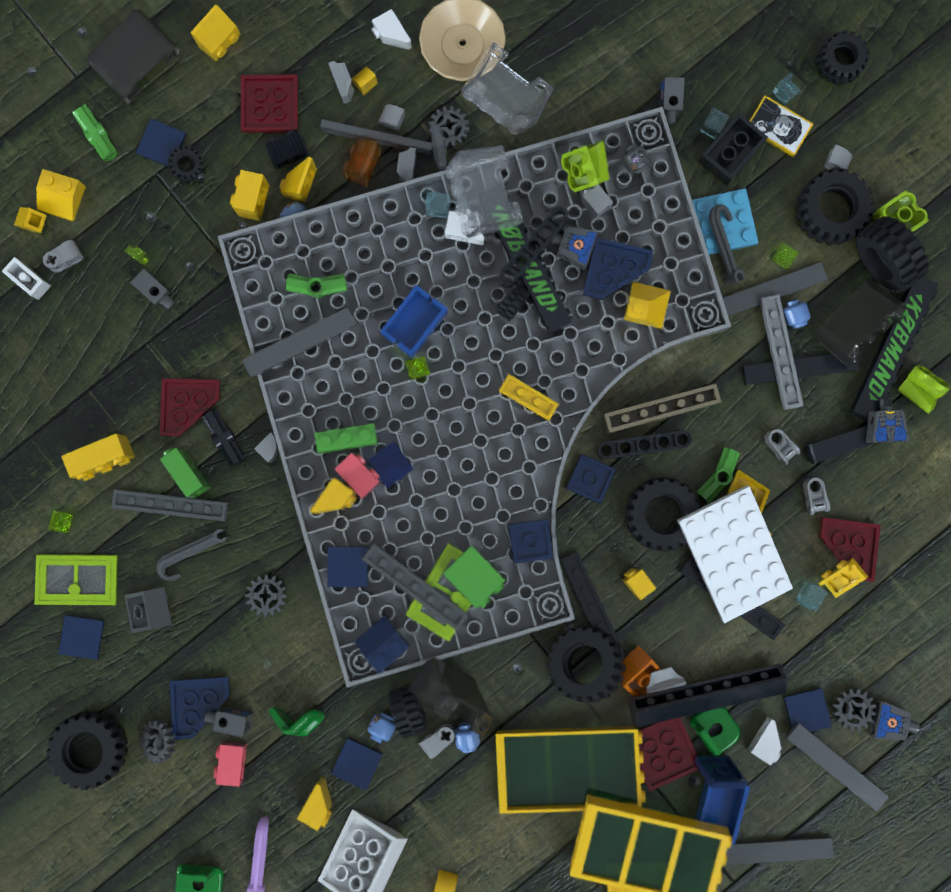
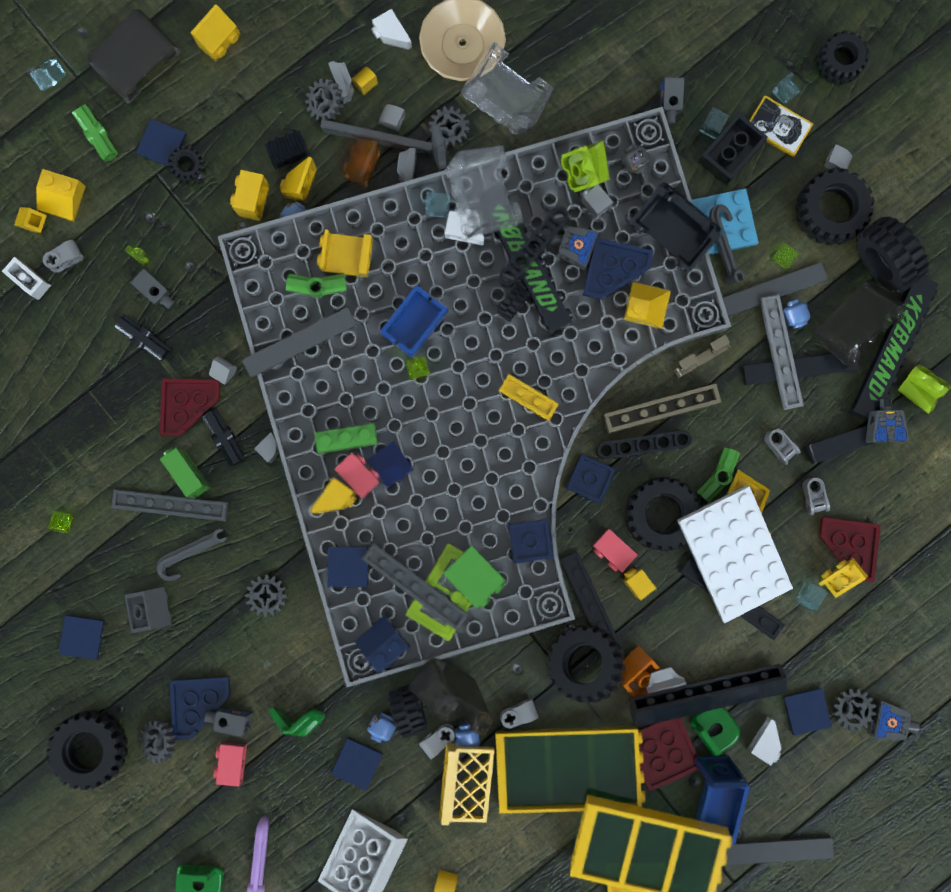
lime door [35,554,118,605] -> none
yellow brick [61,434,135,481] -> none
dark red plate [241,75,298,133] -> none
yellow slope [297,776,332,831] -> none
dark grey tile [786,722,889,812] -> none
lime piece [871,190,929,232] -> none
none -> clear light blue panel [30,58,66,91]
none -> black piece [115,314,171,362]
none -> light grey brick [209,356,236,385]
none -> dark grey gear [305,79,344,121]
none -> yellow panel [317,229,373,278]
none -> yellow fence [439,743,494,825]
none -> light grey piece [500,699,539,728]
none -> coral brick [592,529,638,572]
none -> black windscreen [630,182,724,272]
none -> dark tan piece [674,335,731,379]

